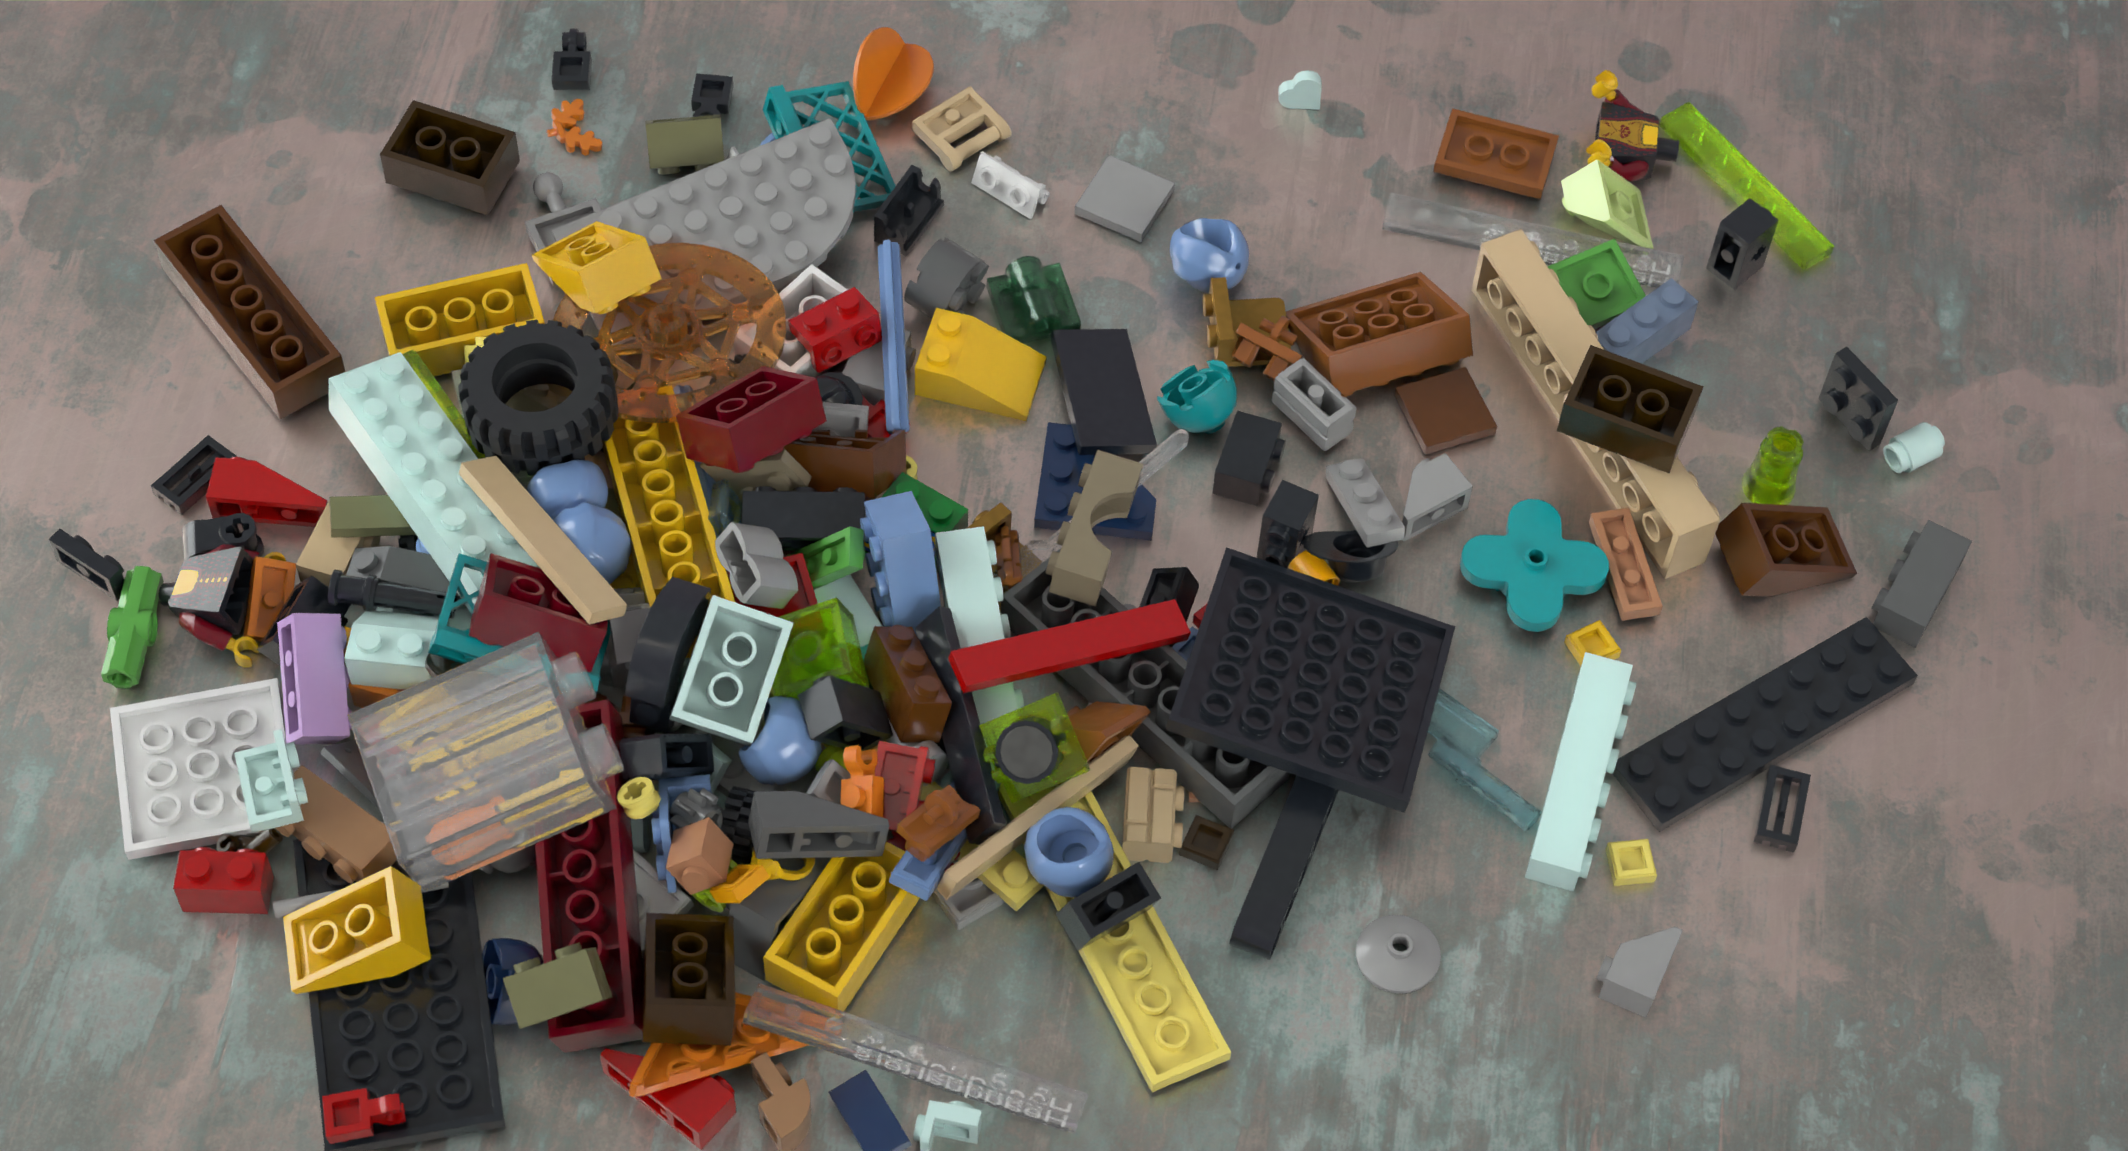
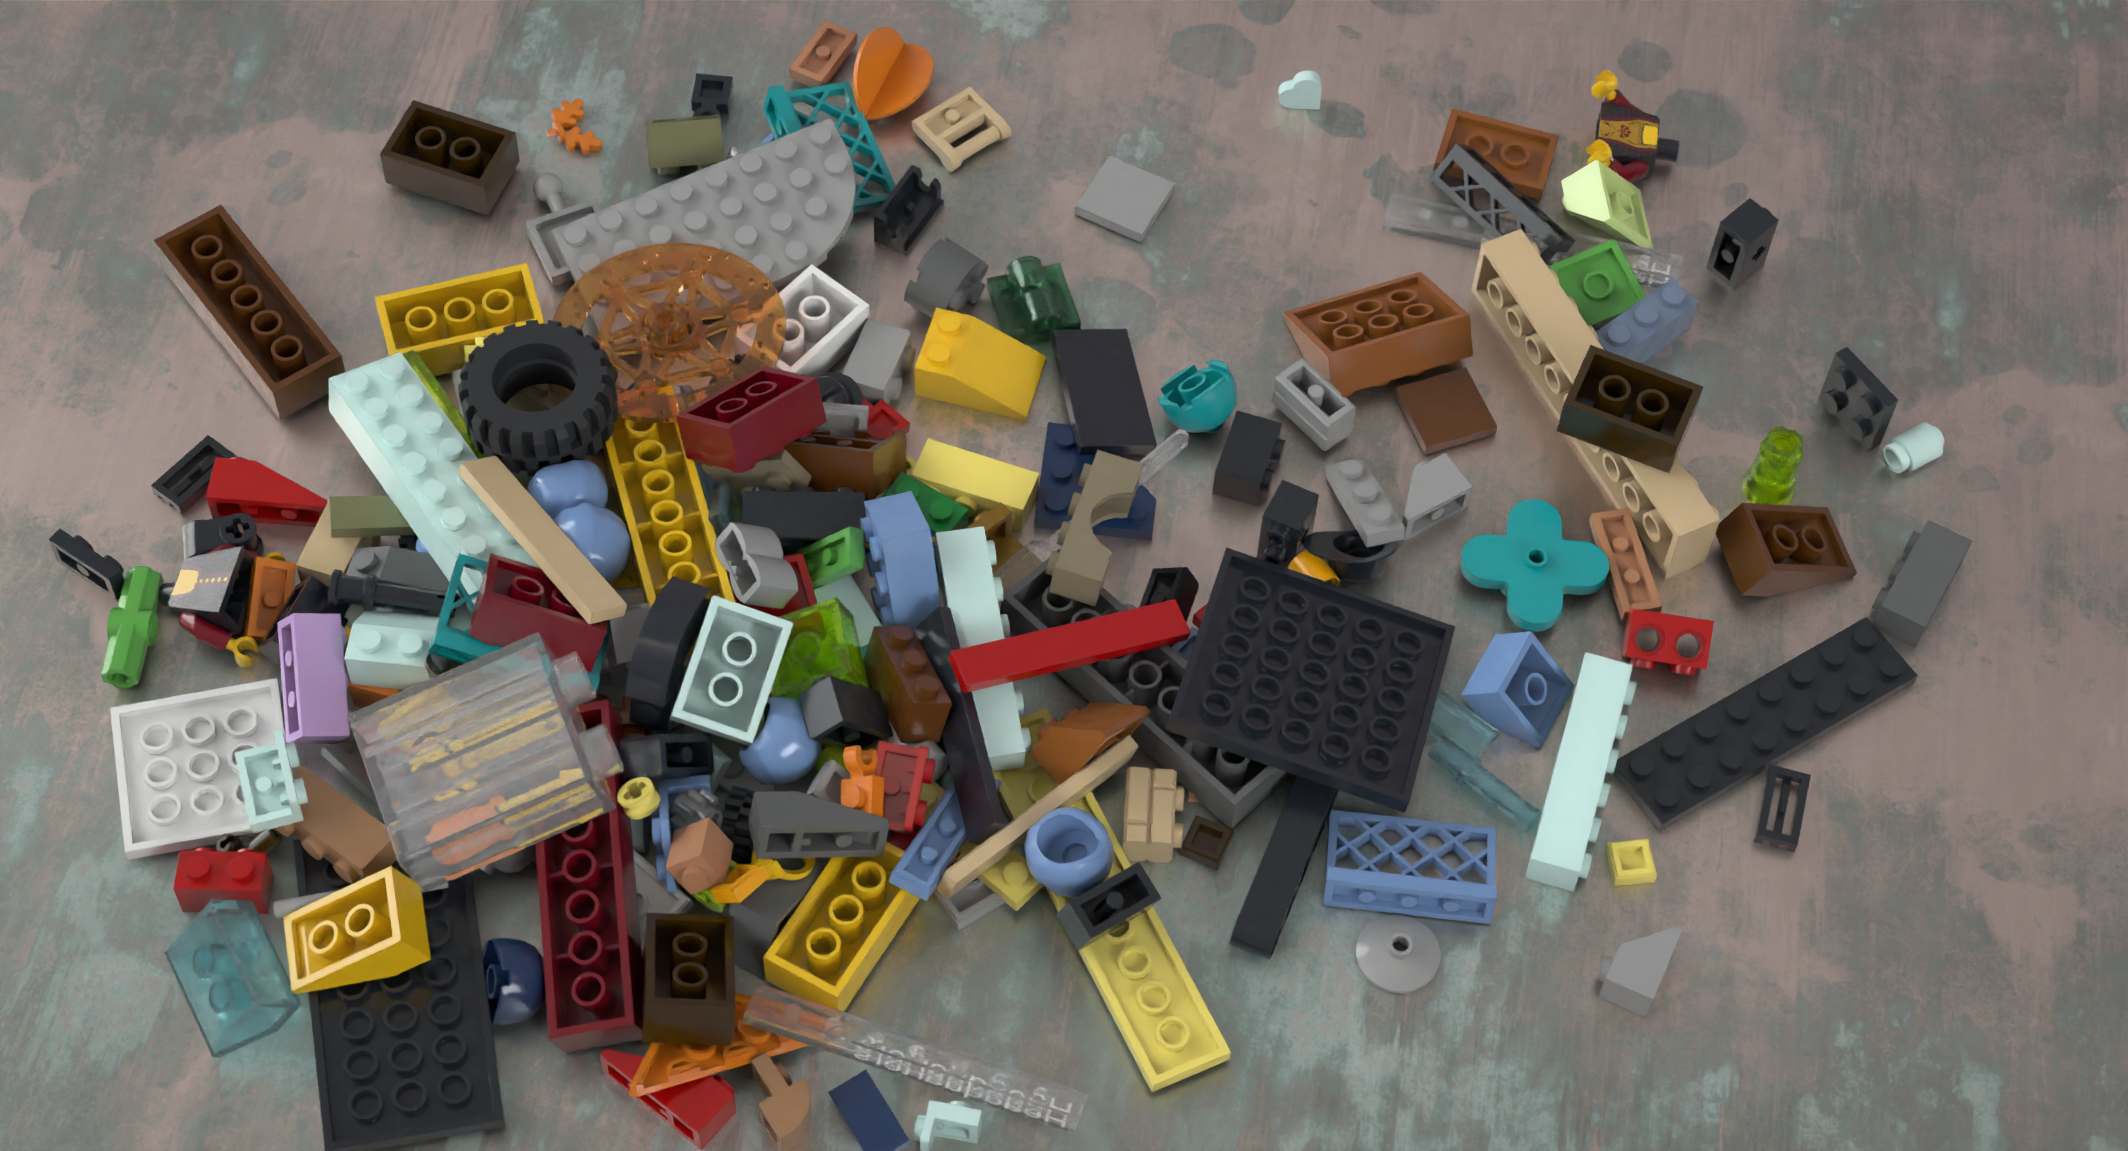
red plate [322,1088,406,1144] -> none
olive brick [503,942,612,1029] -> none
yellow slope [532,221,662,314] -> none
black plate [551,28,592,90] -> none
red bracket [788,287,882,373] -> none
medium blue axle [878,240,910,434] -> none
dark orange hips [896,785,981,862] -> none
white hinge [971,151,1050,219] -> none
piece [979,692,1091,803] -> none
dark orange axle [995,526,1022,589] -> none
medium blue piece [1170,218,1249,293] -> none
pearl gold bracket [1202,277,1291,367] -> none
dark orange hips [1232,316,1302,382] -> none
yellow tile [1564,620,1622,666] -> none
clear neon green tile [1659,102,1834,270] -> none
none -> clear light blue slope [165,899,302,1058]
none -> nougat plate [789,20,857,87]
none -> light yellow brick [911,438,1039,532]
none -> medium blue fence [1322,809,1497,924]
none -> fence [1429,143,1575,265]
none -> medium blue slope [1461,631,1575,747]
none -> red brick [1621,608,1714,676]

